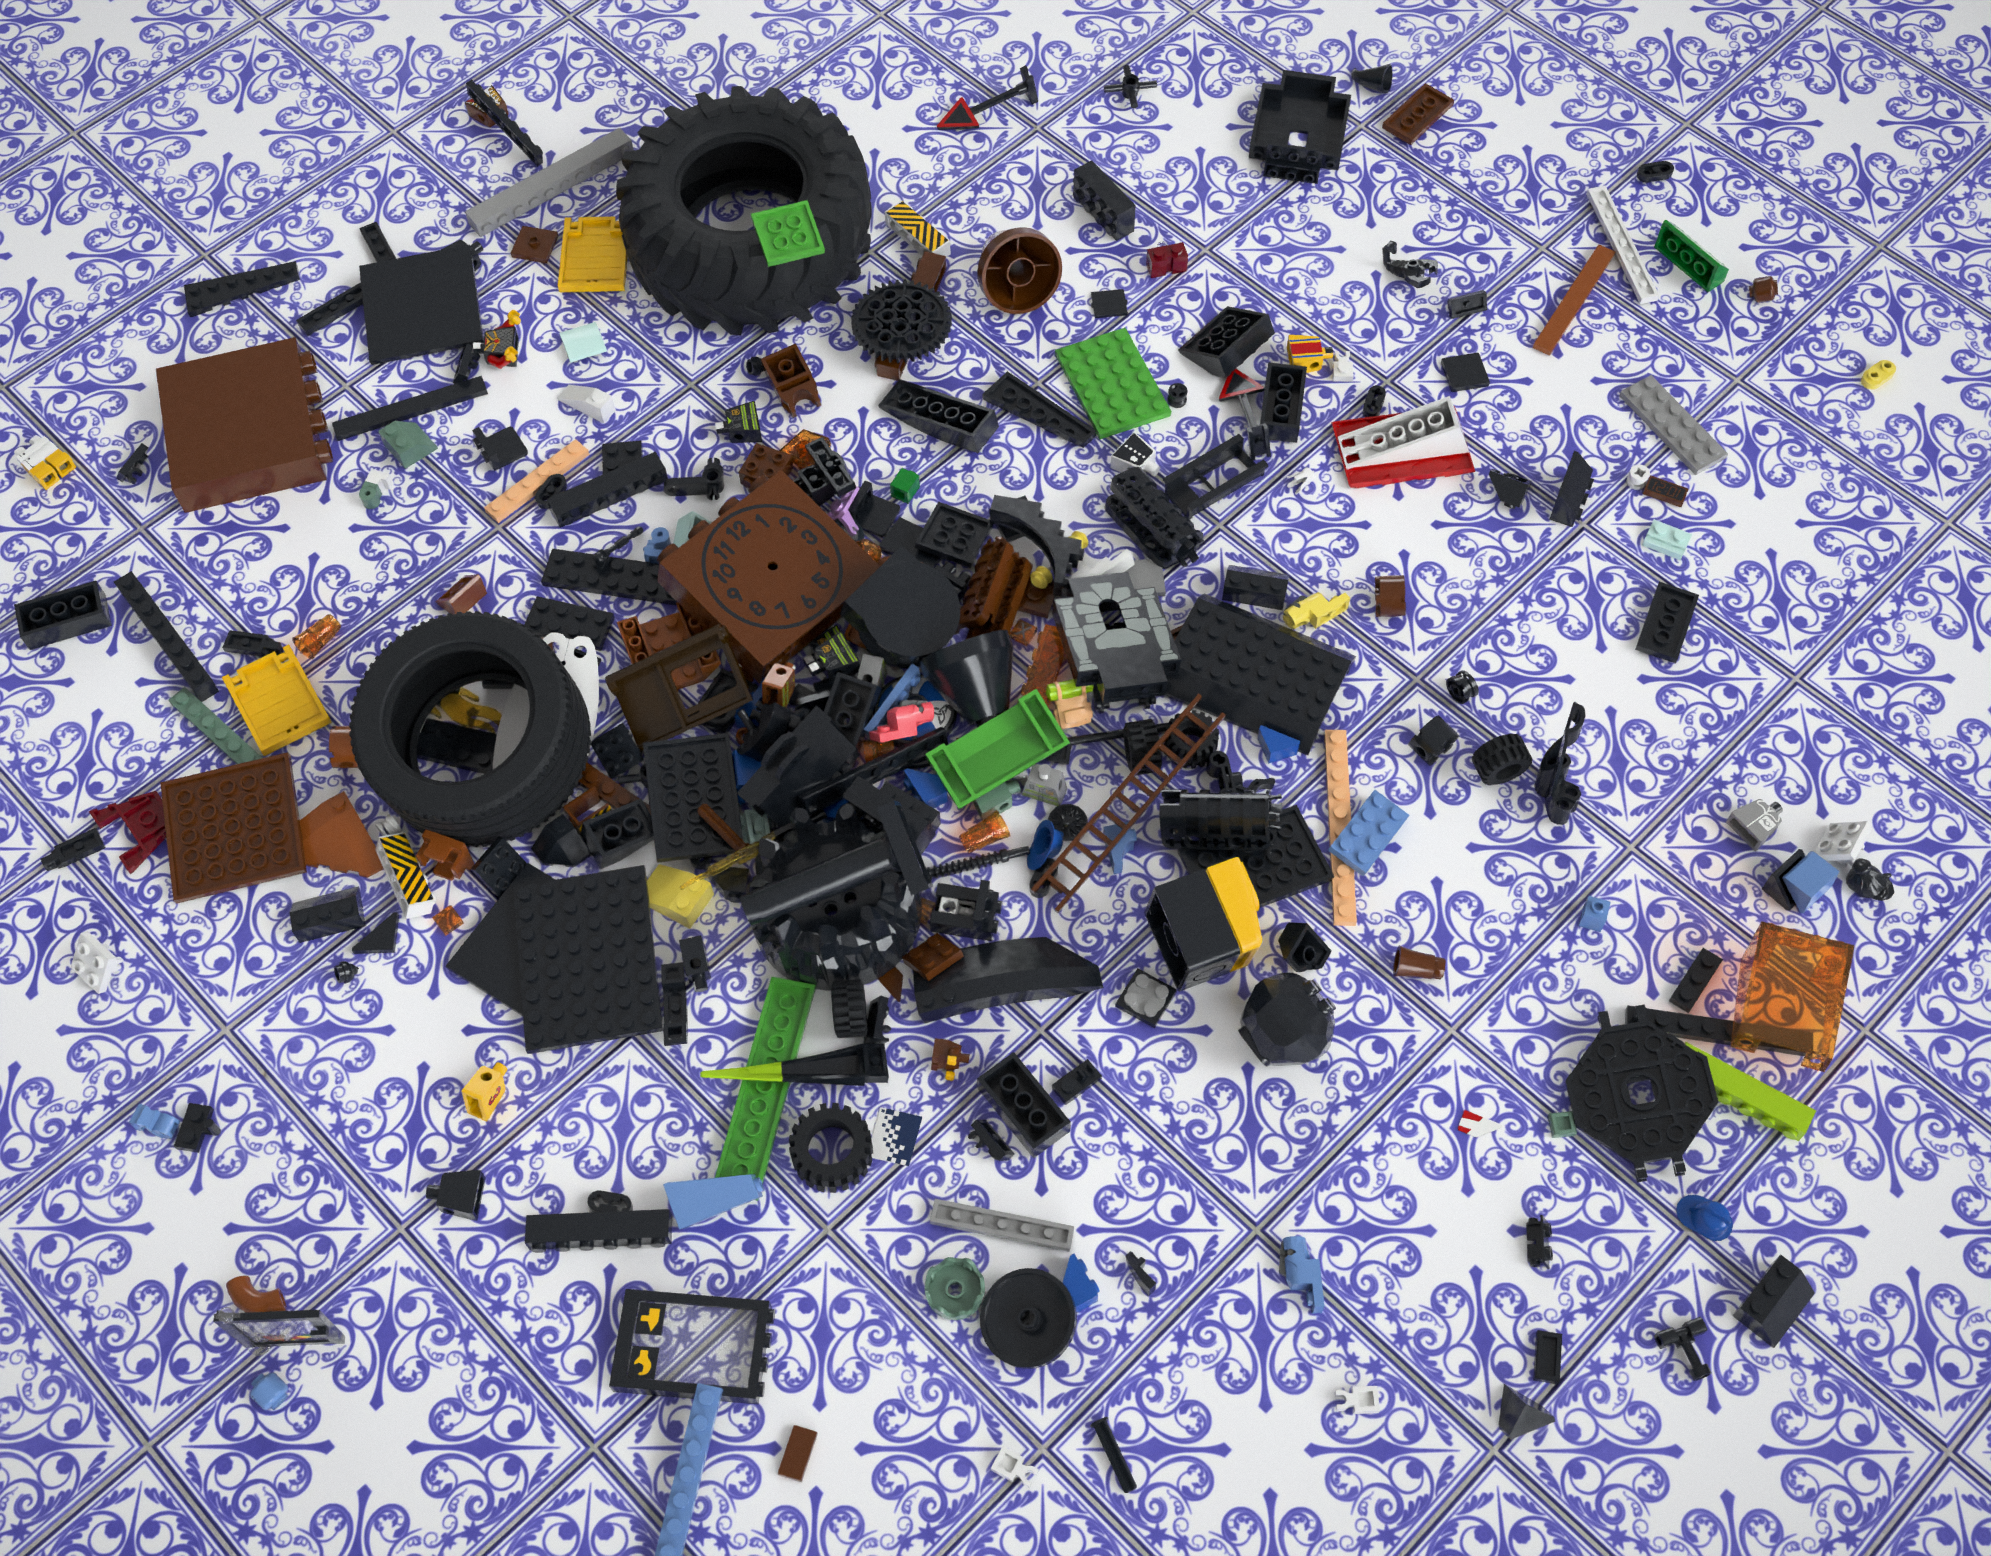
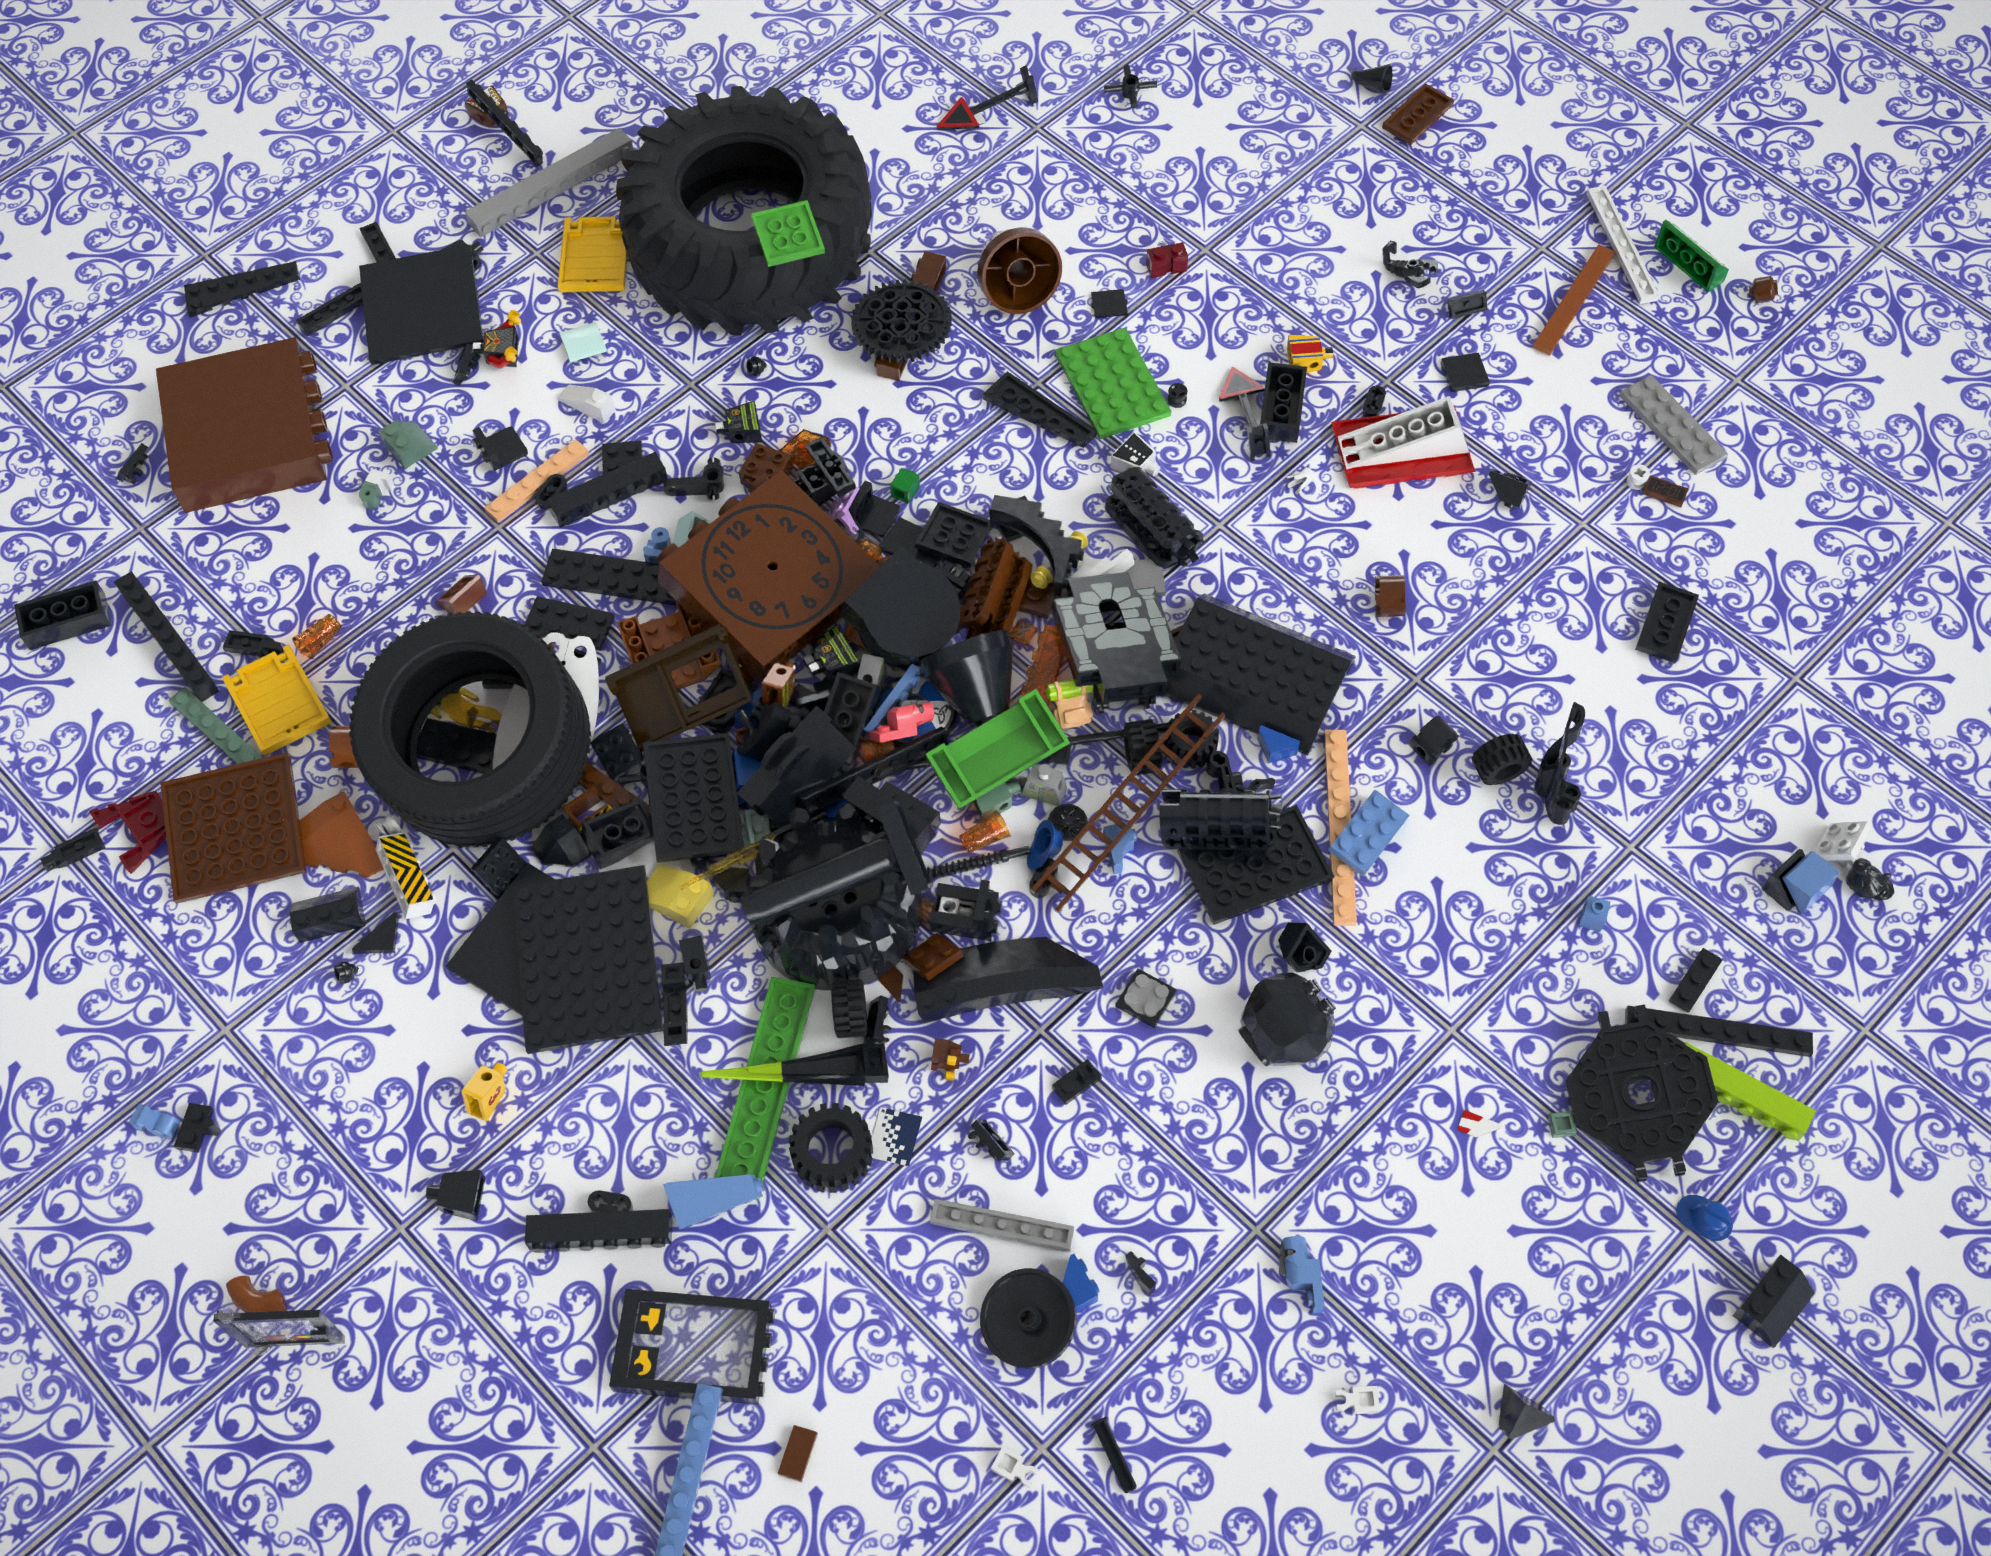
hips [14,435,76,490] -> none
white plate [70,931,123,994] -> none
medium blue head [250,1372,288,1410] -> none
black tile [332,376,488,441] -> none
dark orange panel [416,829,474,881] -> none
clear orange tile [432,905,464,936] -> none
reddish brown plate [511,226,559,263] -> none
black piece [593,526,643,564] -> none
reddish brown axle [697,803,751,857] -> none
reddish brown brick [761,343,821,418] -> none
black slope [878,379,999,453] -> none
brick [885,200,951,257] -> none
blue slope [902,768,948,808] -> none
sand green plate [925,1257,985,1320] -> none
black brick [977,1052,1071,1159] -> none
black brick [1073,160,1136,241] -> none
black piece [1144,857,1262,992] -> none
black piece [1163,434,1268,519] -> none
black slope [1178,306,1275,378] -> none
black slope [1222,565,1289,610] -> none
black panel [1249,70,1351,184] -> none
light yellow plate [1283,592,1350,630] -> none
white plate [1332,351,1354,382] -> none
reddish brown plant [1393,945,1446,980] -> none
black wheel [1446,670,1479,704] -> none
black hinge [1526,1215,1553,1269] -> none
black tile [1533,1330,1562,1385] -> none
black slope [1549,451,1594,527] -> none
black plate [1637,161,1674,183] -> none
light aqua plate [1642,519,1692,560] -> none
black bar [1654,1317,1712,1381] -> none
light grey torso [1726,799,1783,852] -> none
clear orange windscreen [1731,921,1854,1072] -> none
light yellow plate [1861,360,1896,390] -> none

